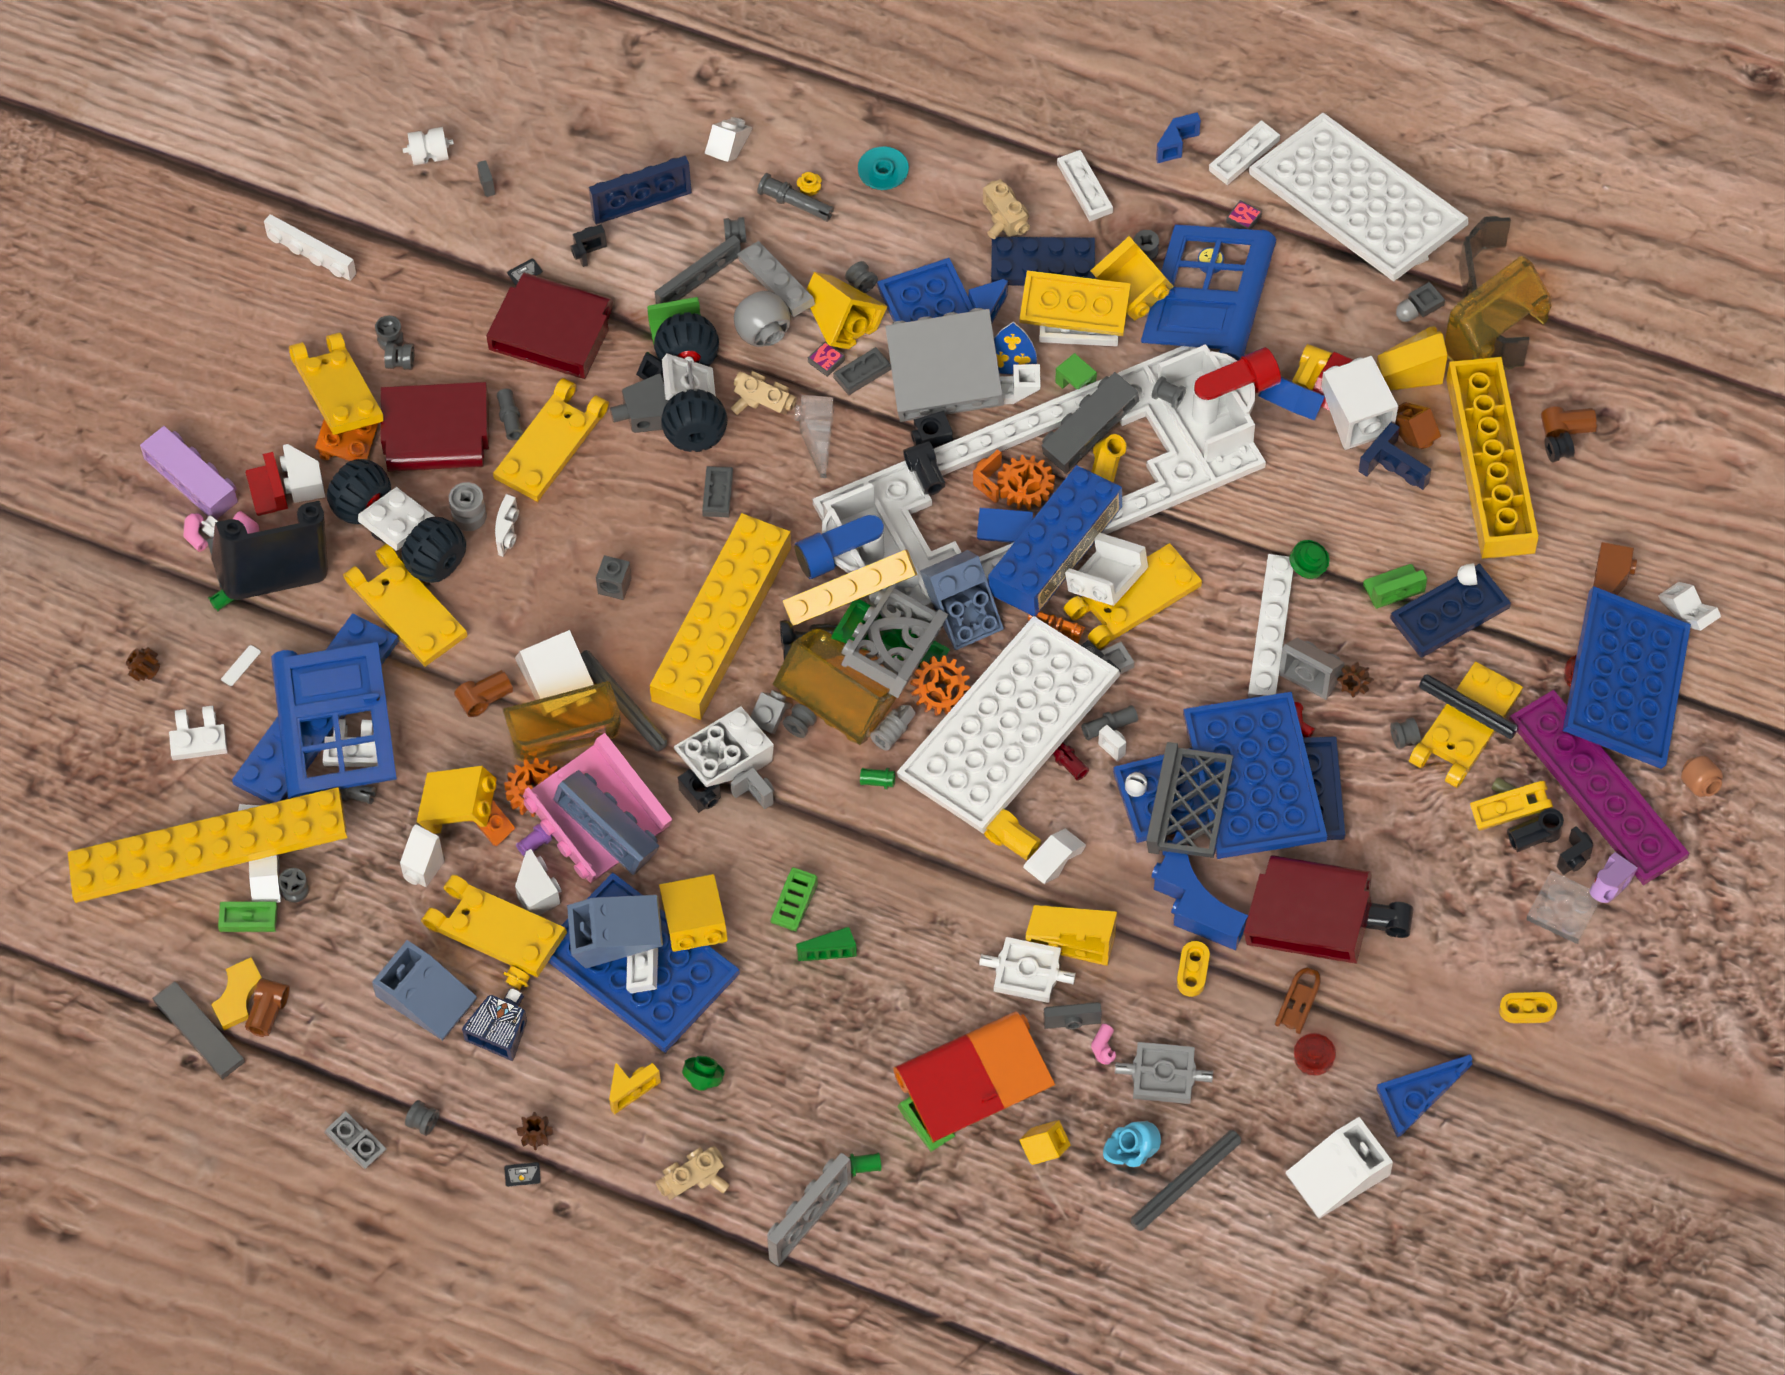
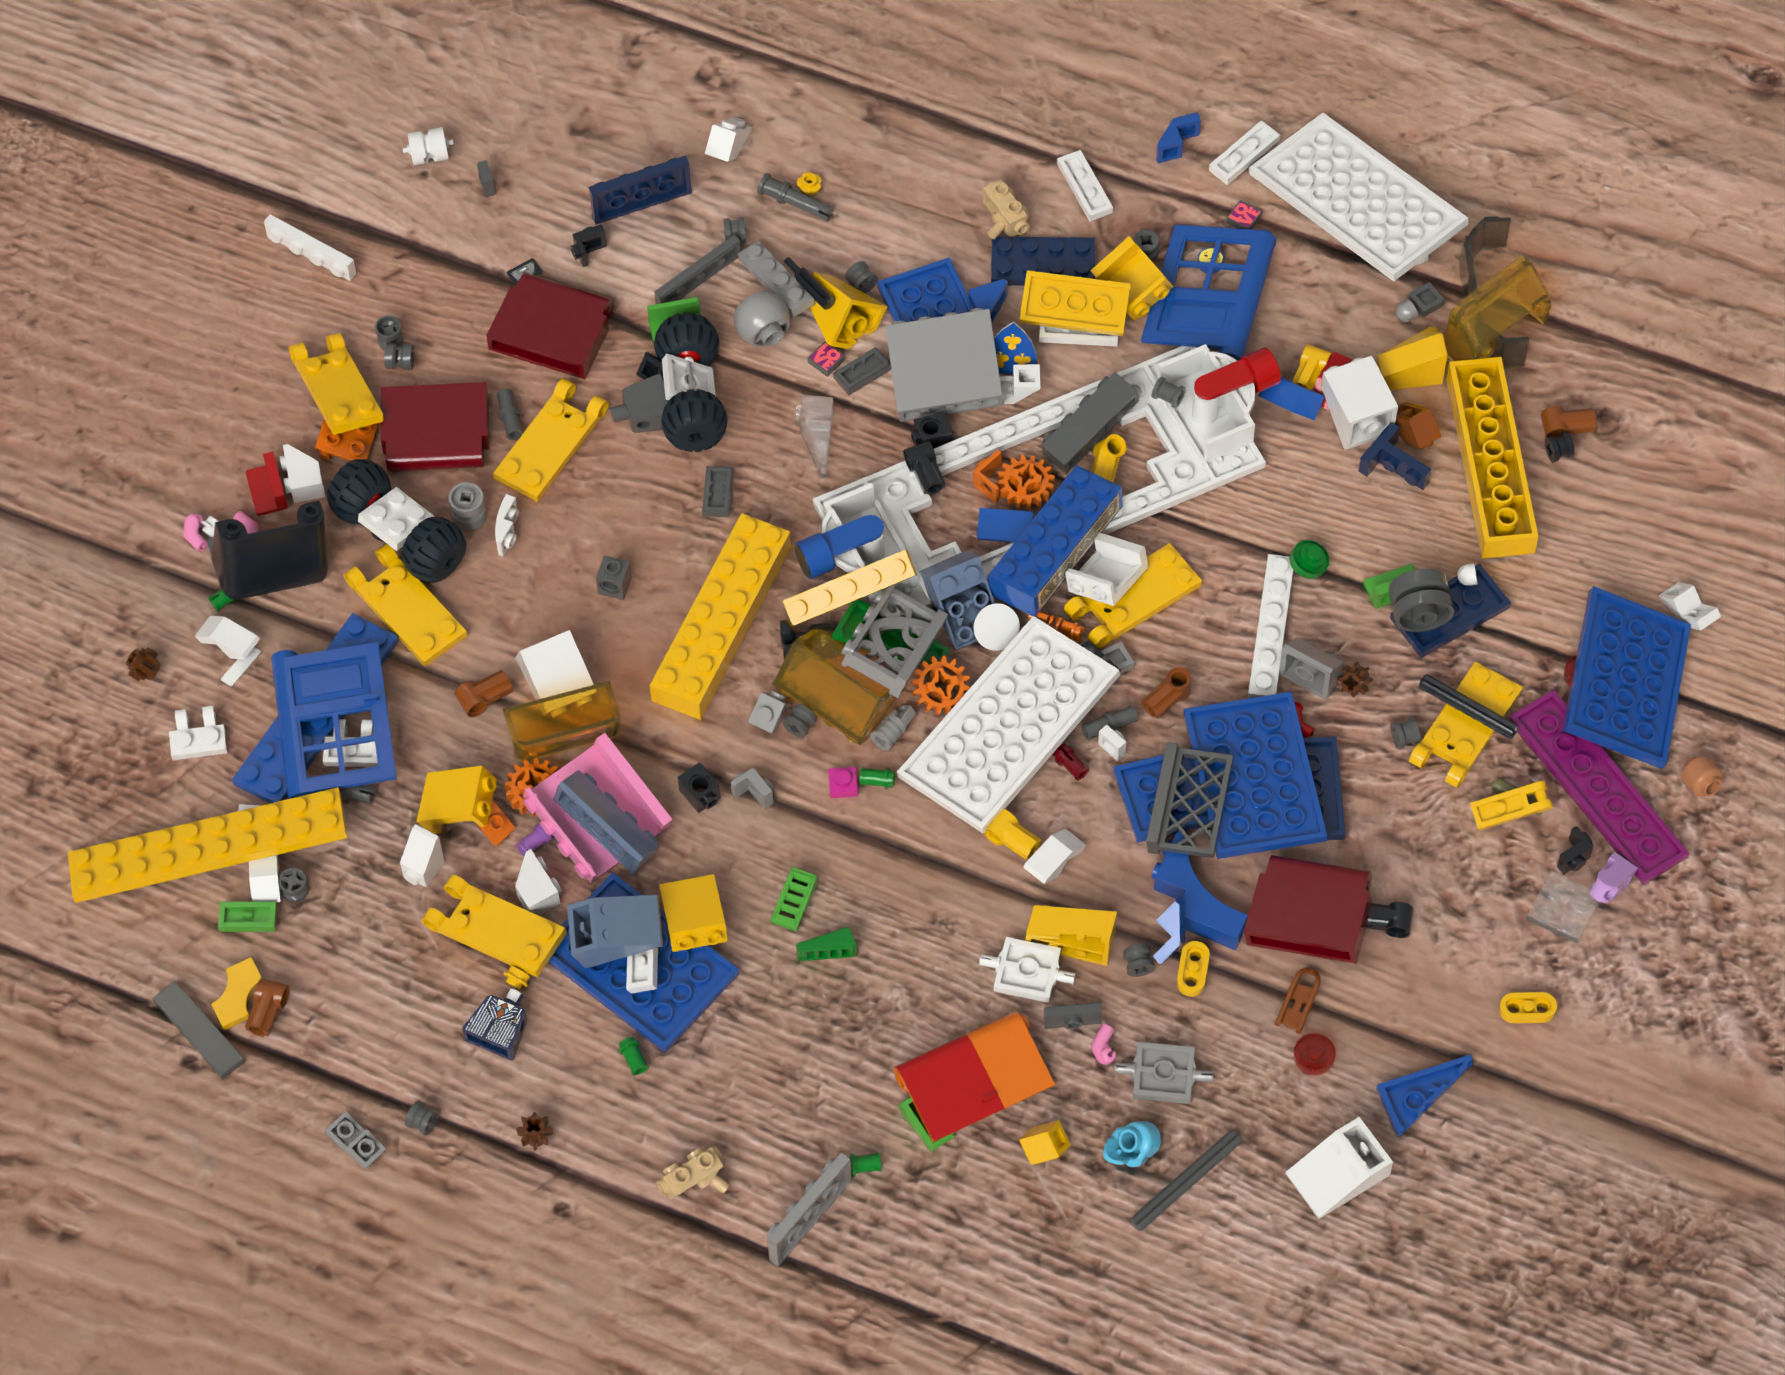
lavender brick [140,426,238,520] -> none
sand blue slope [372,940,477,1041] -> none
black sticker [504,1162,540,1187] -> none
dark grey axle [580,650,668,752] -> none
yellow slope [609,1063,661,1115] -> none
white slope [674,706,774,787] -> none
green plate [682,1056,725,1091] -> none
tan brick [731,371,797,415] -> none
teal dish [858,146,909,190] -> none
bright green panel [1055,353,1097,389] -> none
white hinge [1125,772,1147,797] -> none
black piece [1507,808,1564,852] -> none
dark orange slope [1593,542,1637,595] -> none
none -> white slope [195,616,260,659]
none -> green pin [618,1037,649,1076]
none -> black axle [784,257,835,310]
none -> dark pink plate [828,767,858,798]
none -> white sticker [974,603,1020,651]
none -> dark grey wheel [1123,944,1155,977]
none -> dark orange piece [1141,667,1191,719]
none -> slope [1153,898,1185,964]
none -> dark grey wheel [1388,568,1455,632]

